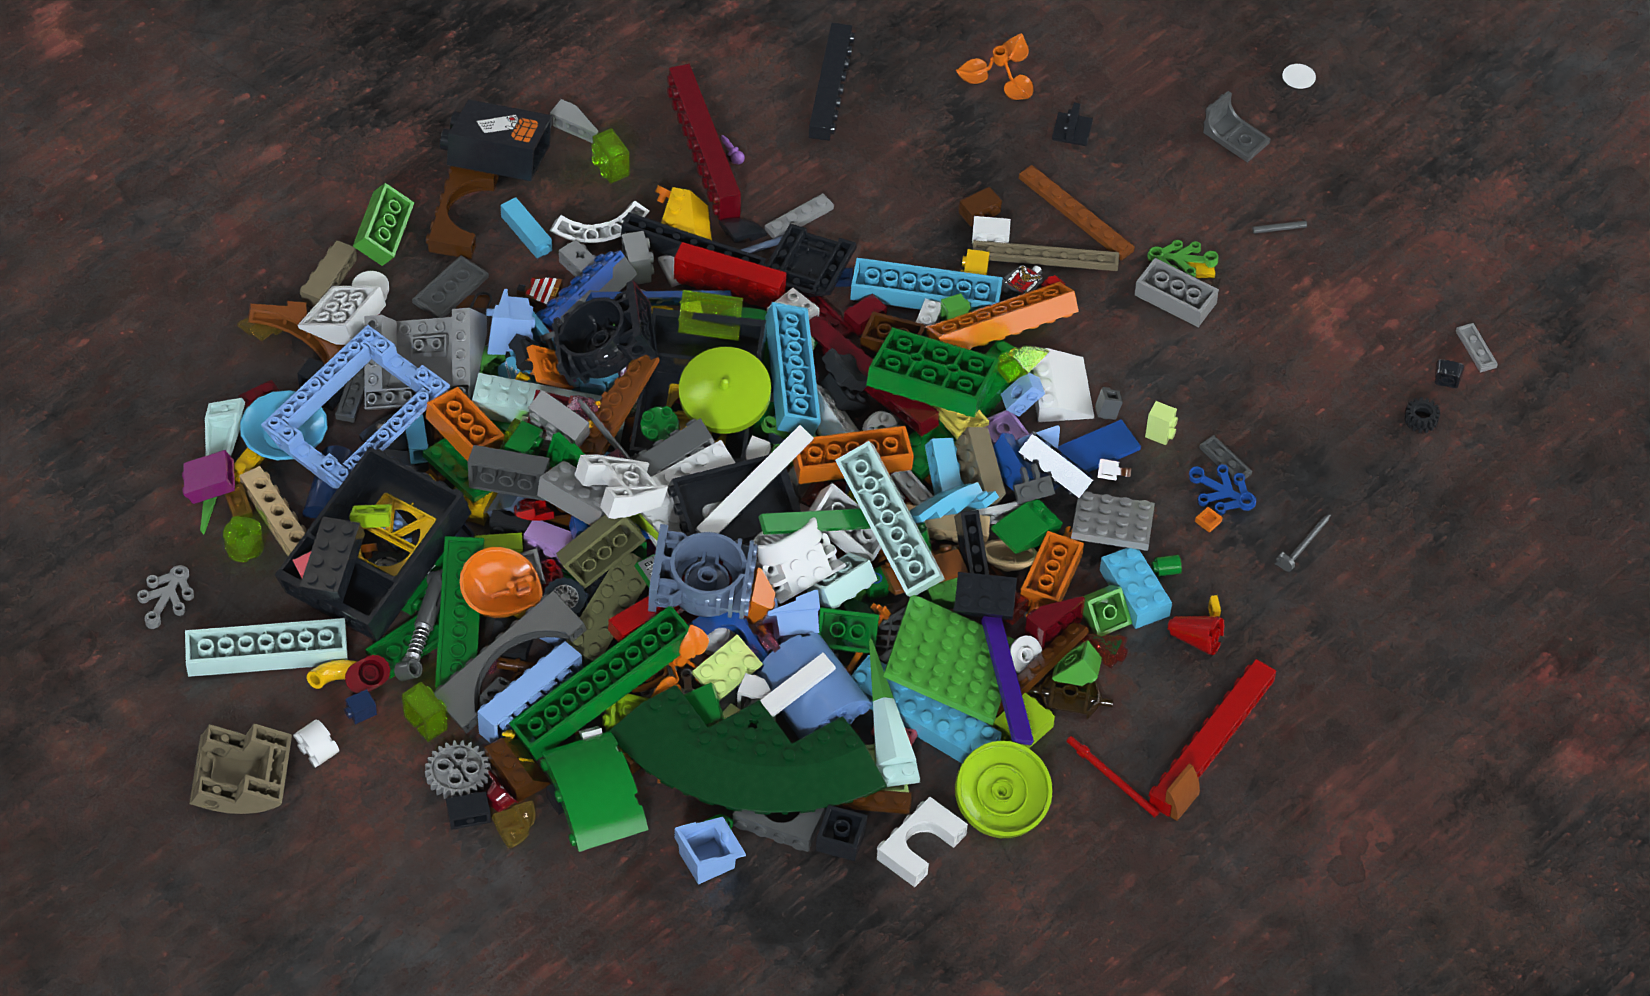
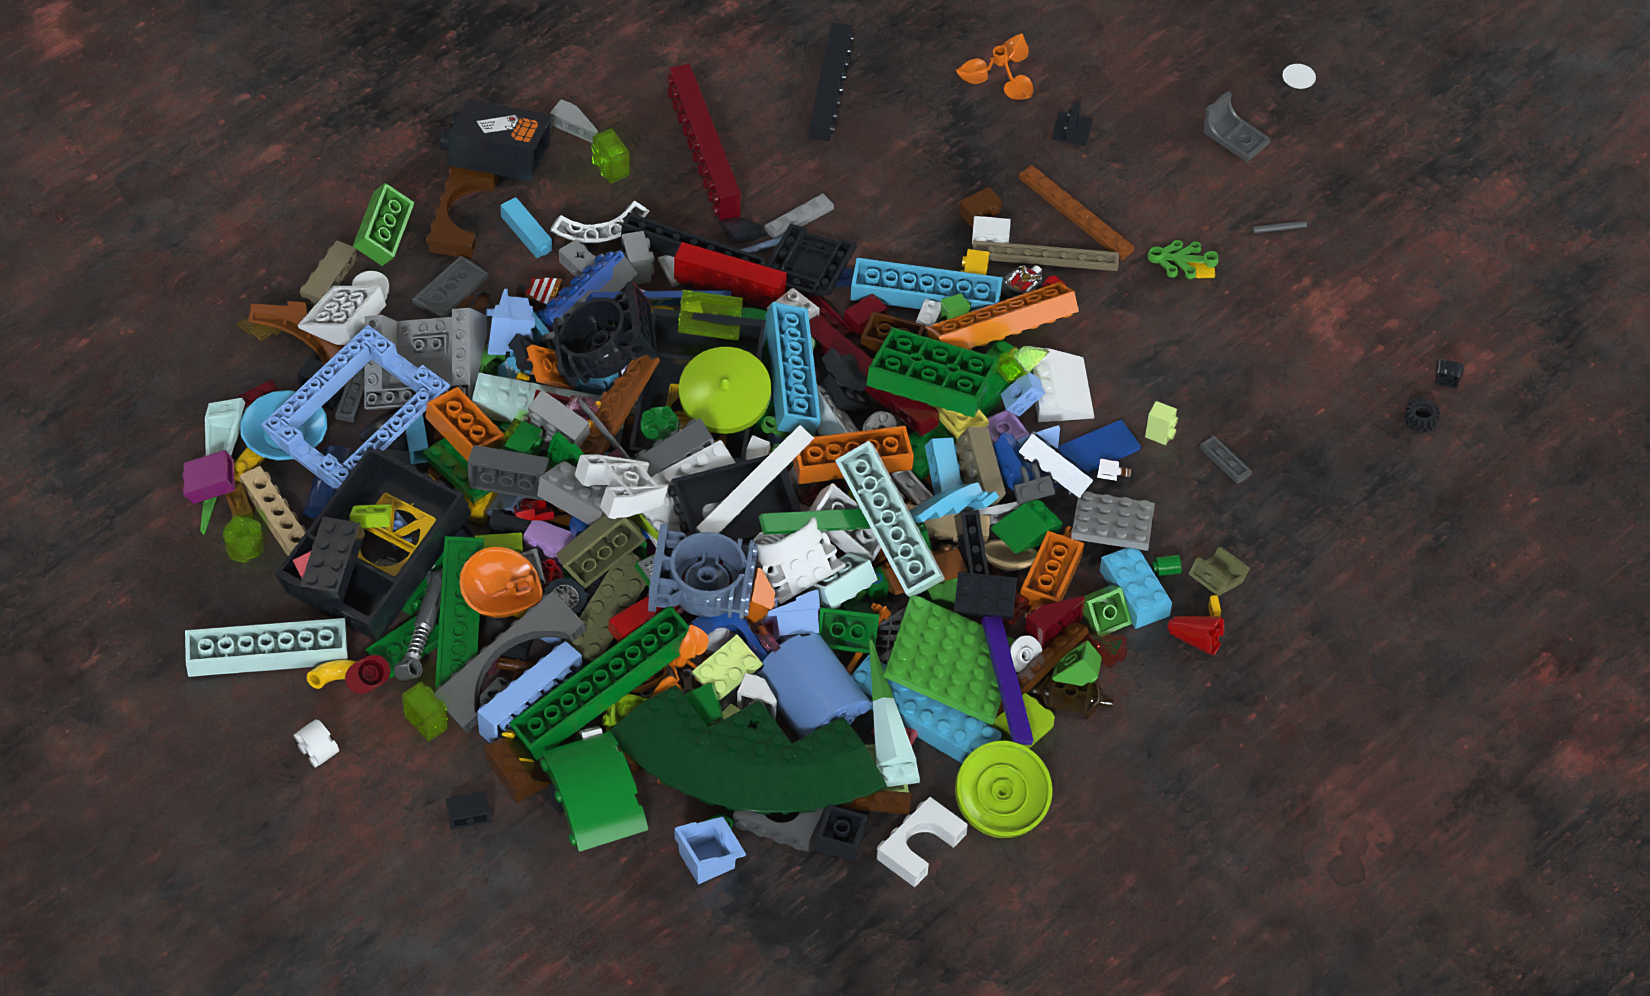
light grey plant [137,565,194,629] -> none
dark tan slope [189,724,292,814] -> none
dark blue brick [344,689,377,724] -> none
orange tile [360,543,378,560] -> none
light grey gear [425,740,491,799] -> none
dark red piece [486,771,520,812] -> none
clear yellow brick [492,801,535,849] -> none
orange tile [655,185,671,203] -> none
yellow wedge [661,187,712,240] -> none
medium lavender bar [721,135,745,165] -> none
white tile [760,653,836,717] -> none
red bar [1066,736,1160,818] -> none
dark grey brick [1095,387,1123,420] -> none
light grey brick [1135,258,1219,327] -> none
red brick [1148,659,1276,817] -> none
dark orange slope [1165,764,1200,821] -> none
blue plant [1189,464,1256,515] -> none
orange plate [1195,507,1223,533] -> none
dark grey piece [1275,514,1331,572] -> none
light grey tile [1456,323,1498,372] -> none
none -> olive panel [1189,547,1249,596]

